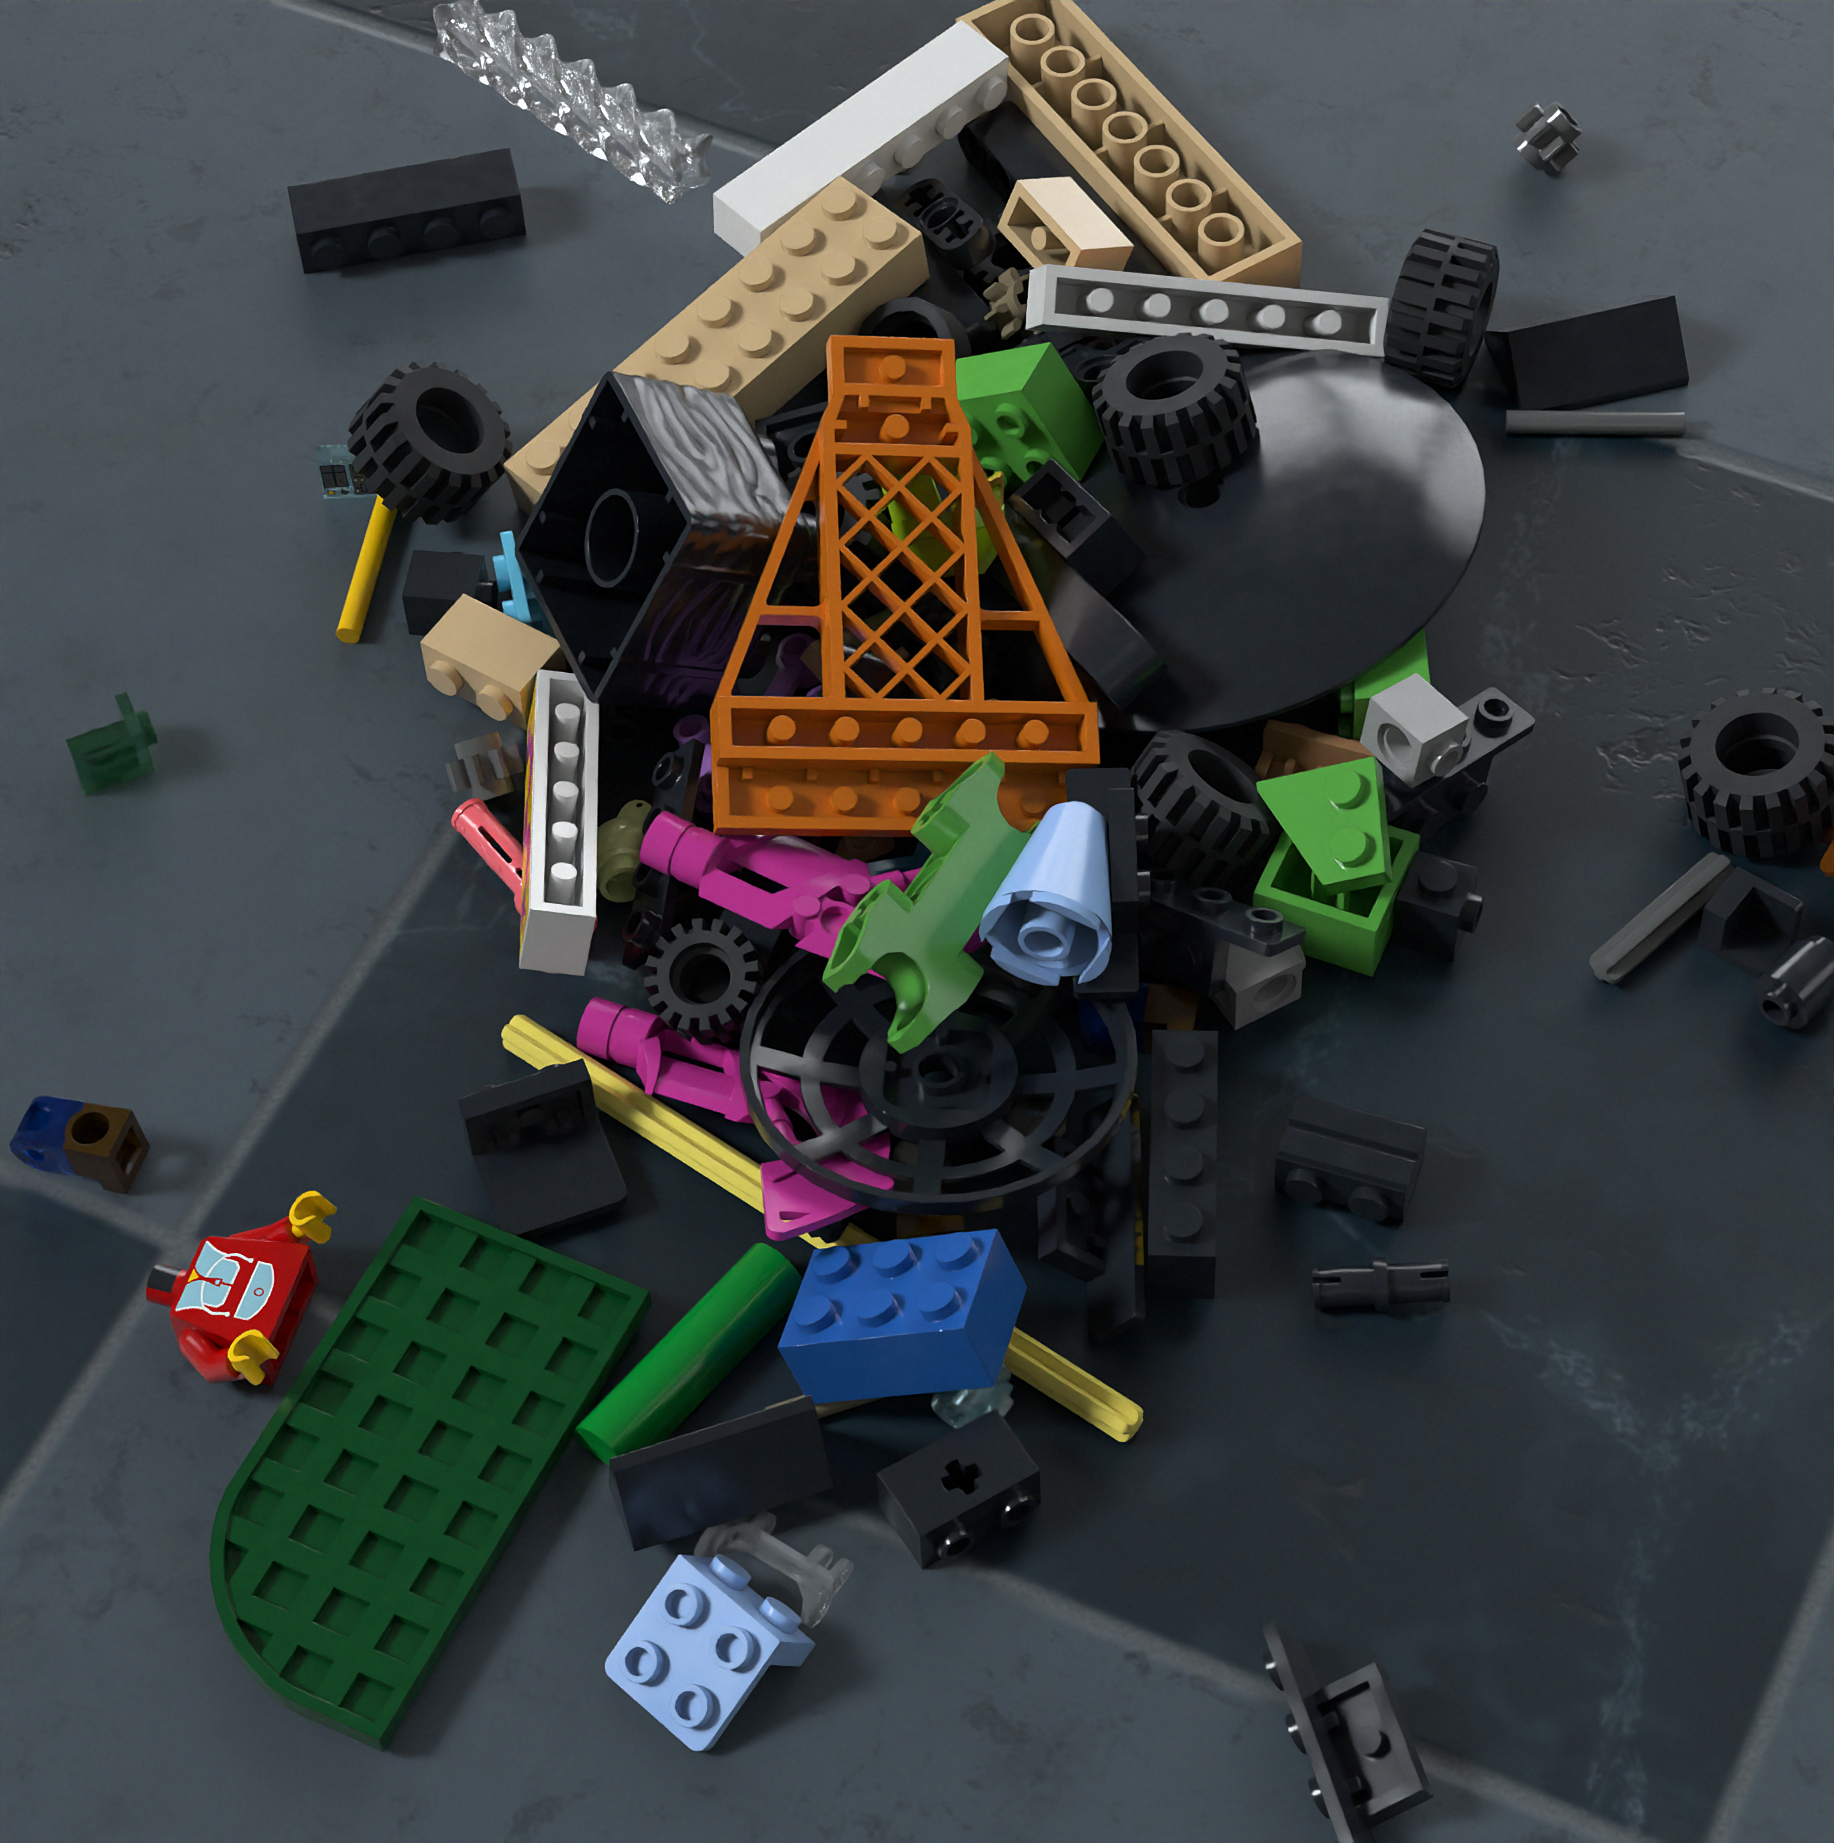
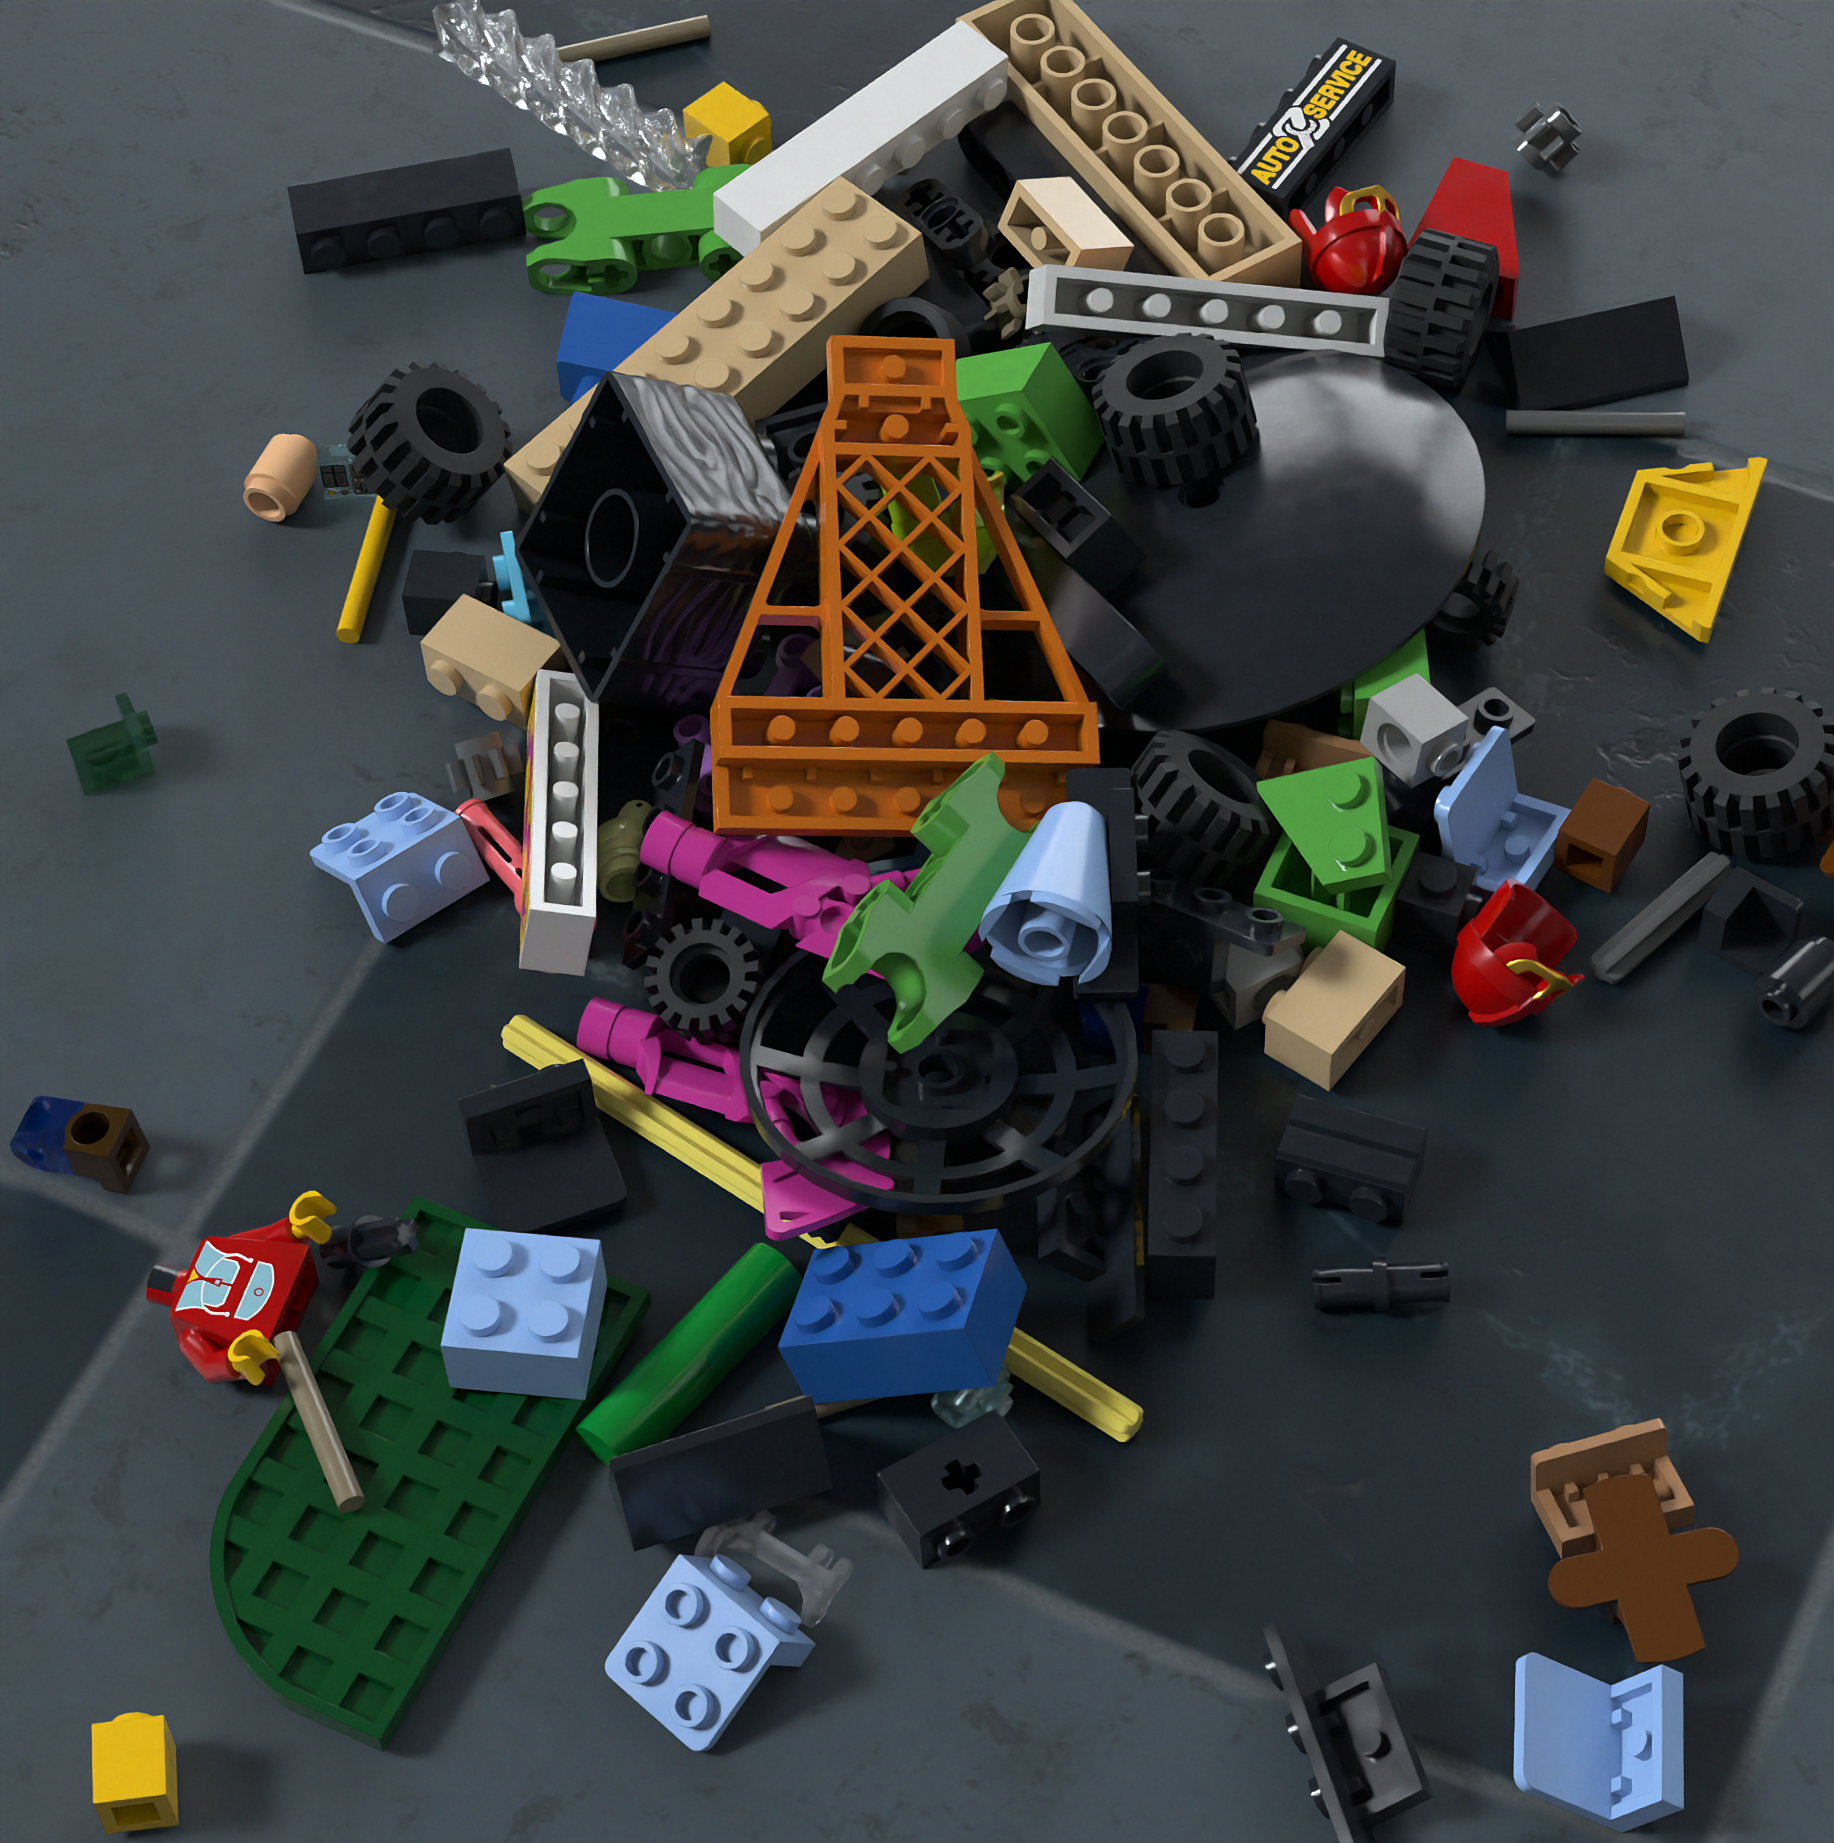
none -> yellow brick [92,1712,178,1834]
none -> light nougat brick [243,434,323,522]
none -> dark tan bar [271,1331,365,1513]
none -> light blue bracket [310,792,490,944]
none -> black axle [319,1214,420,1269]
none -> light blue brick [441,1228,608,1400]
none -> bright green piece [522,164,753,296]
none -> dark tan bar [547,15,711,71]
none -> blue torso [556,291,678,408]
none -> yellow brick [683,81,772,167]
none -> black brick [1227,37,1396,226]
none -> tan brick [1262,930,1406,1091]
none -> red helmet [1287,185,1407,297]
none -> red slope [1405,157,1519,320]
none -> black tyre [1424,543,1520,650]
none -> light blue bracket [1434,726,1571,905]
none -> red helmet [1451,878,1585,1028]
none -> light blue bracket [1514,1652,1684,1833]
none -> medium nougat bracket [1531,1418,1695,1560]
none -> reddish brown piece [1548,1474,1739,1663]
none -> reddish brown brick [1553,777,1651,894]
none -> yellow wing [1604,457,1768,644]

